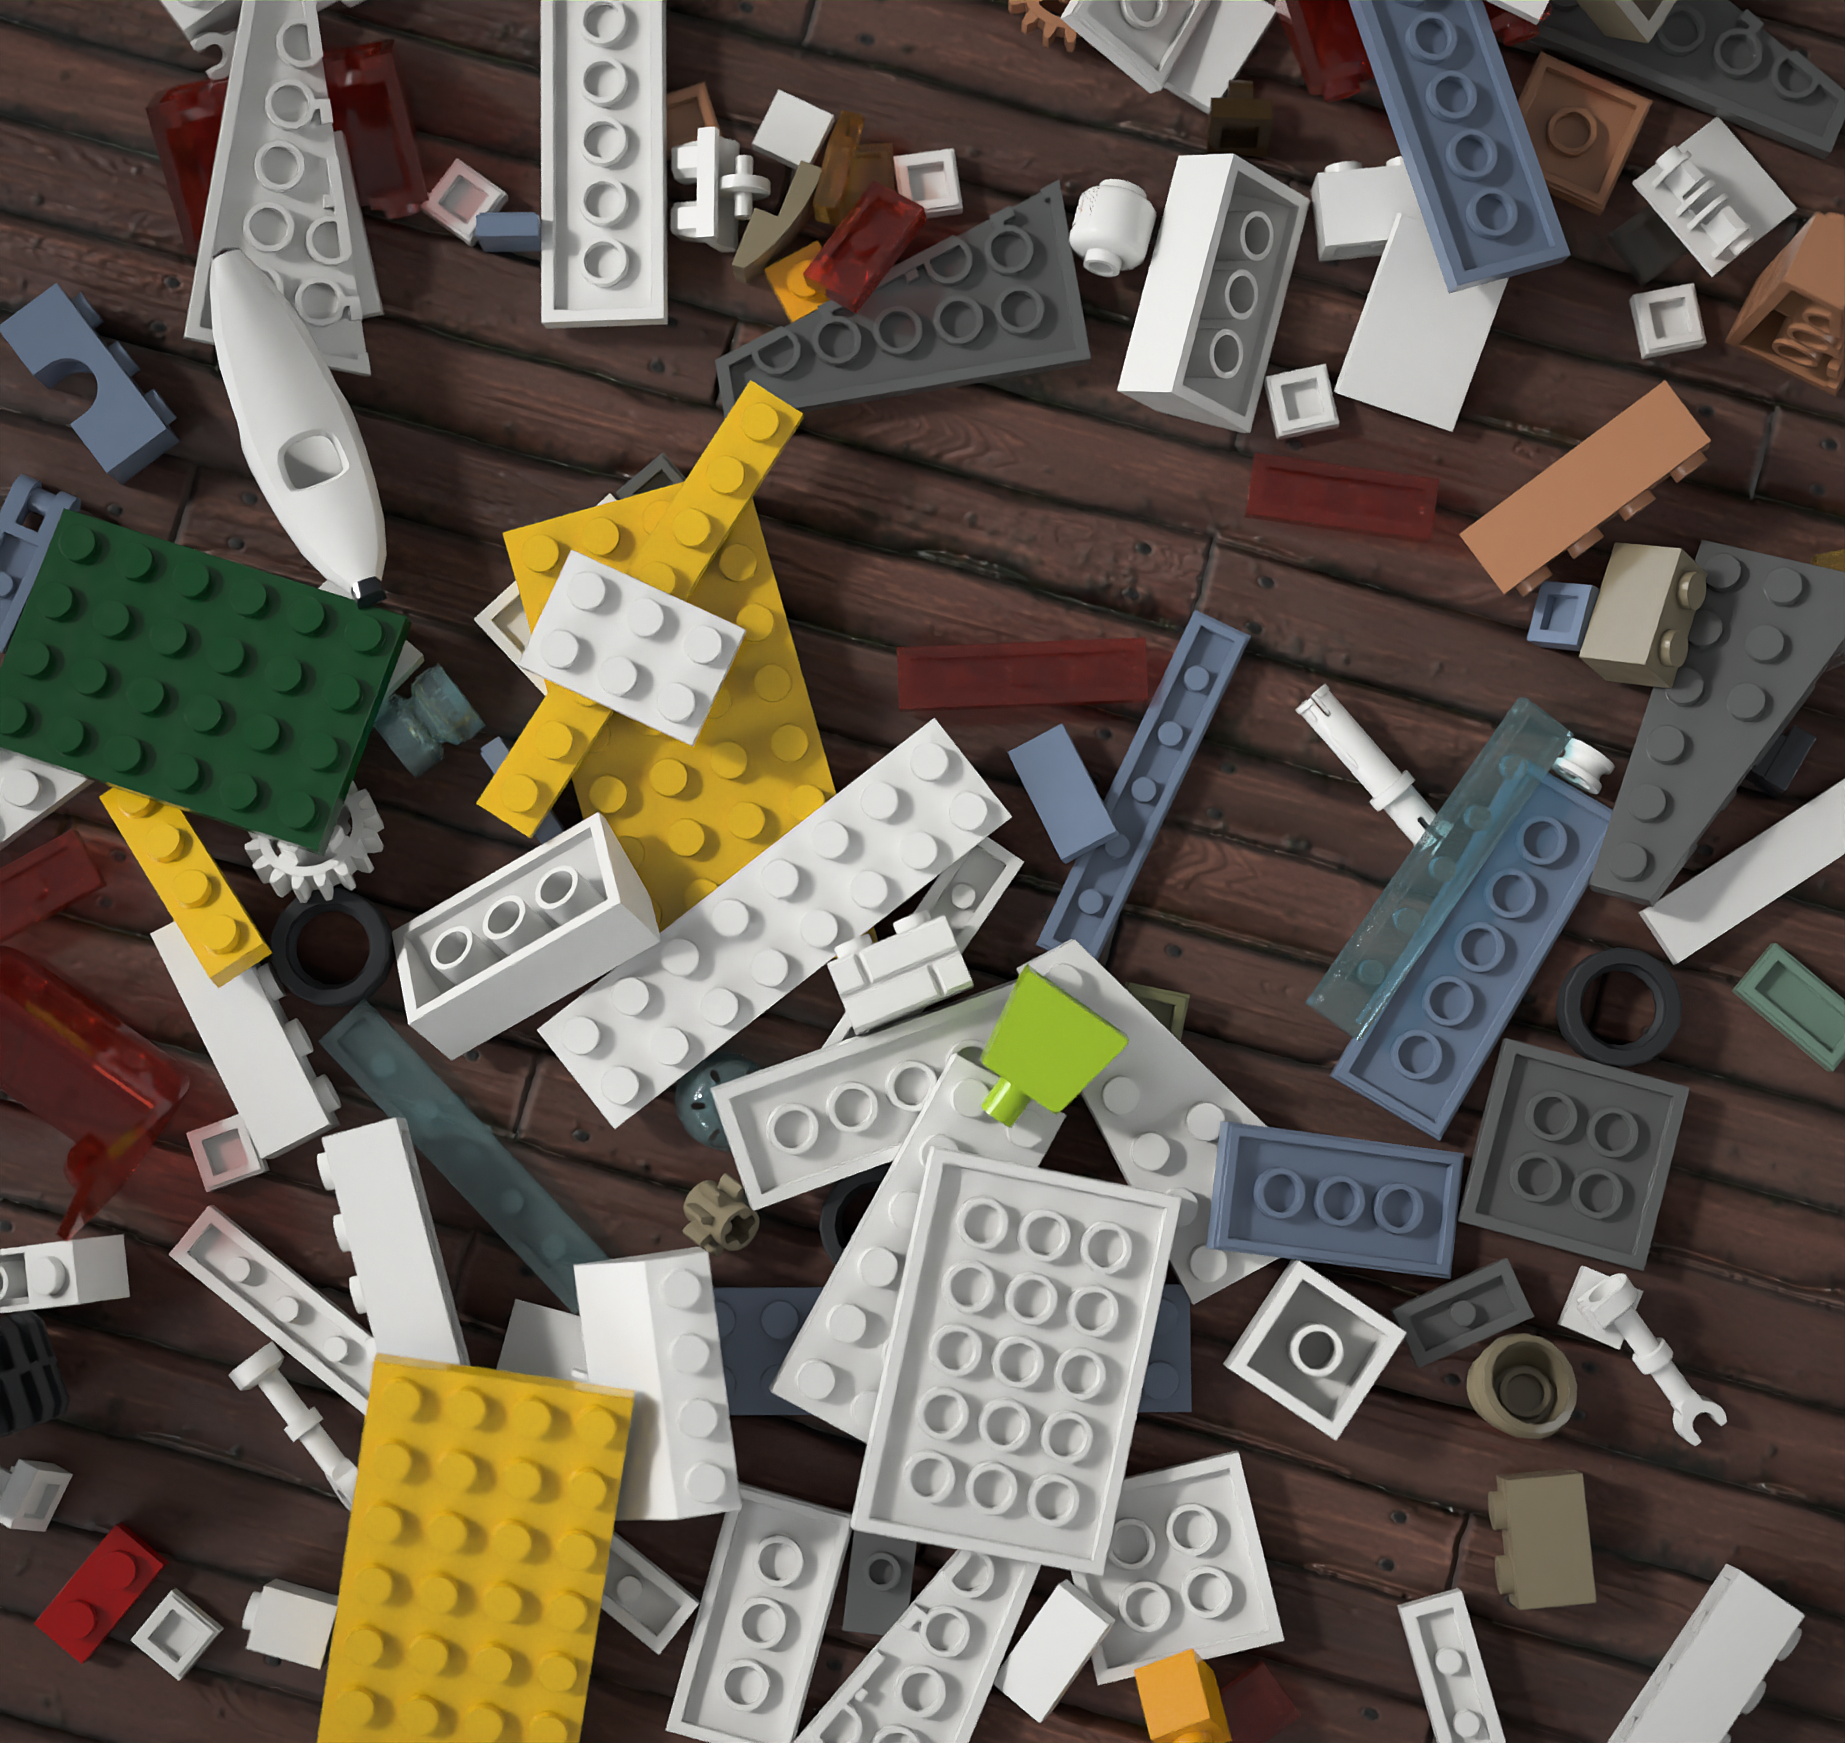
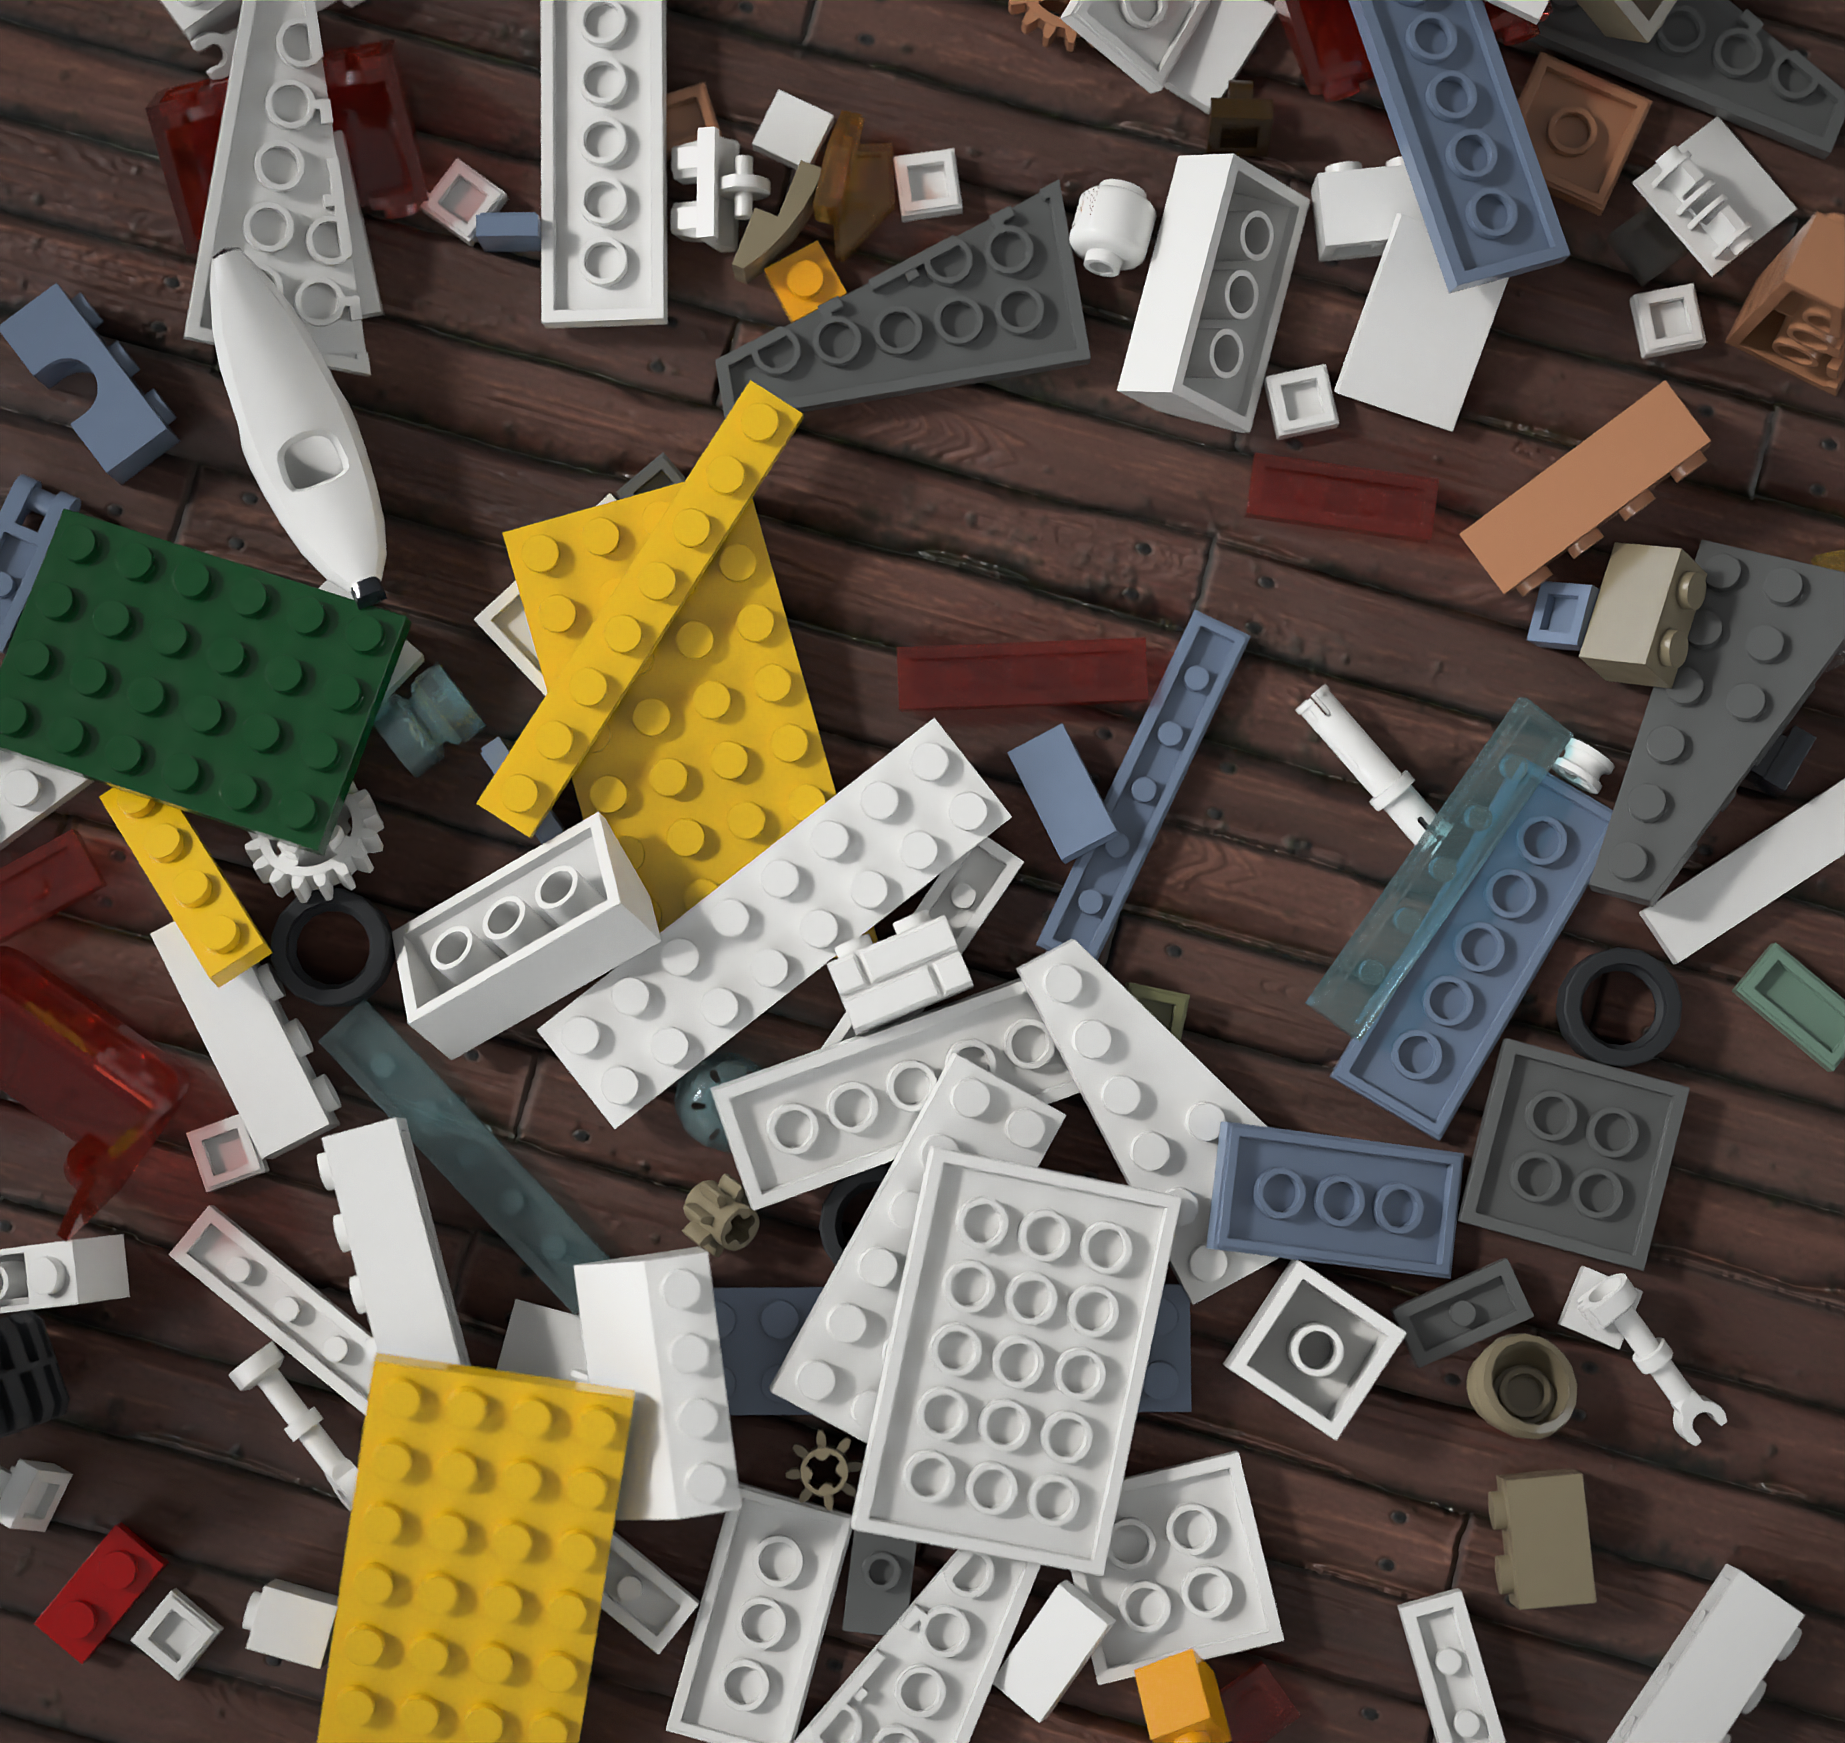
white plate [518,550,746,747] -> none
clear red plate [803,180,927,314] -> none
lime torso [980,964,1130,1128] -> none
none -> dark tan gear [785,1429,864,1511]

